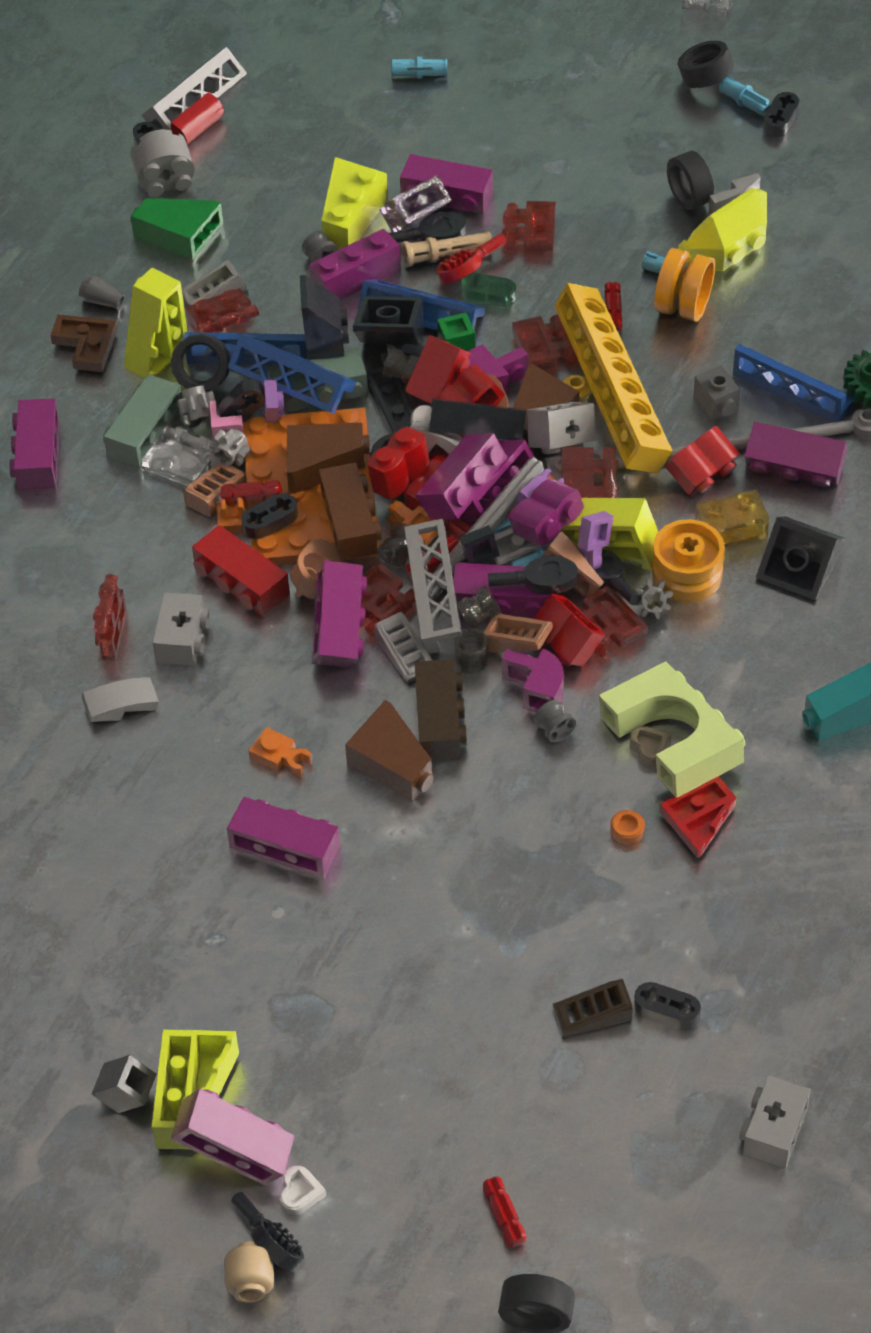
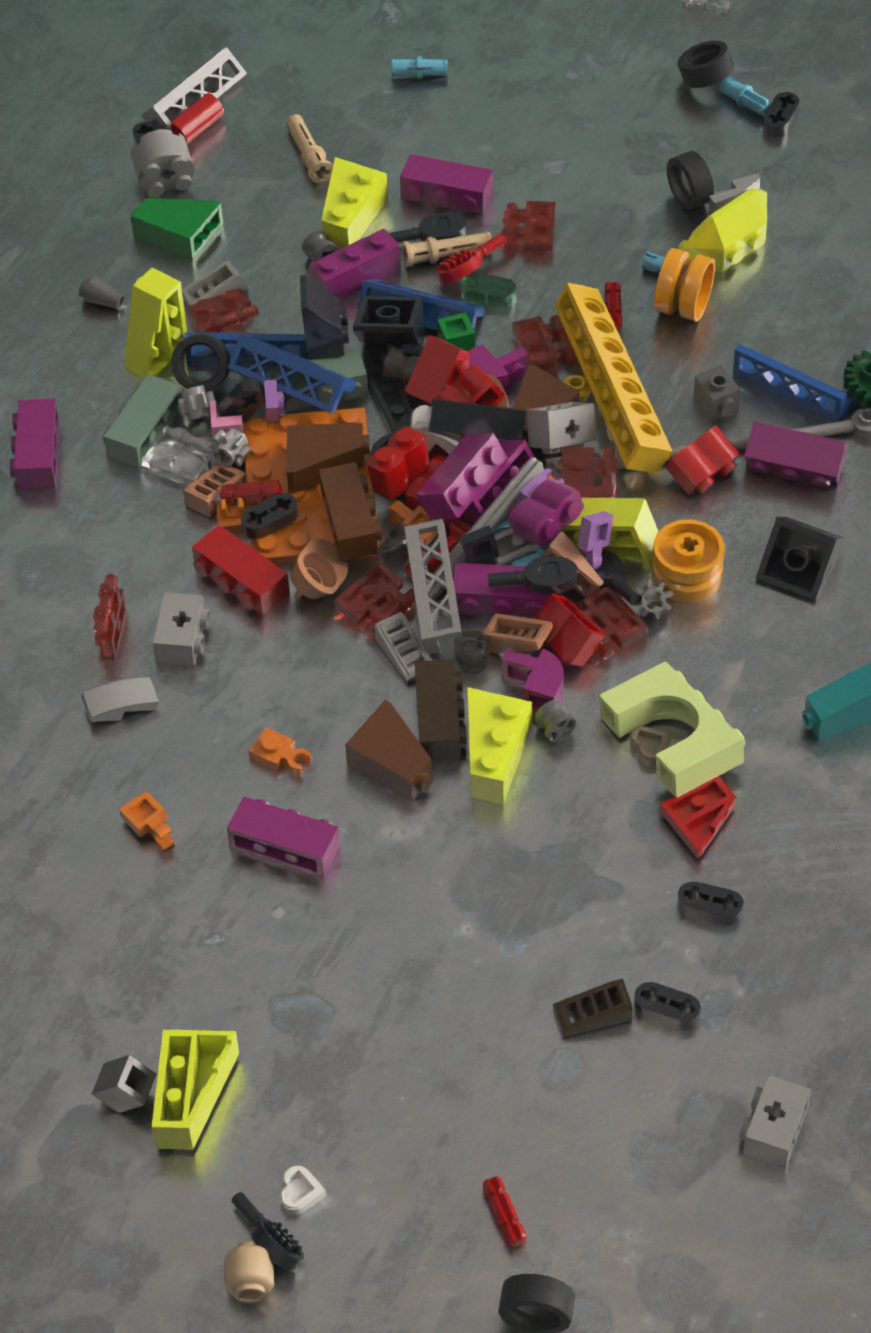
reddish brown plate [50,314,117,372] -> none
brick [170,1088,295,1186] -> none
magenta brick [312,560,367,668] -> none
slope [379,175,452,232] -> none
clear smoke wheel [457,585,502,630] -> none
orange tile [610,810,645,845] -> none
clear yellow brick [695,489,770,548] -> none
none -> orange plate [119,791,175,851]
none -> tan pin [286,114,333,183]
none -> neon yellow wedge [467,687,532,805]
none -> black beam [677,882,744,926]

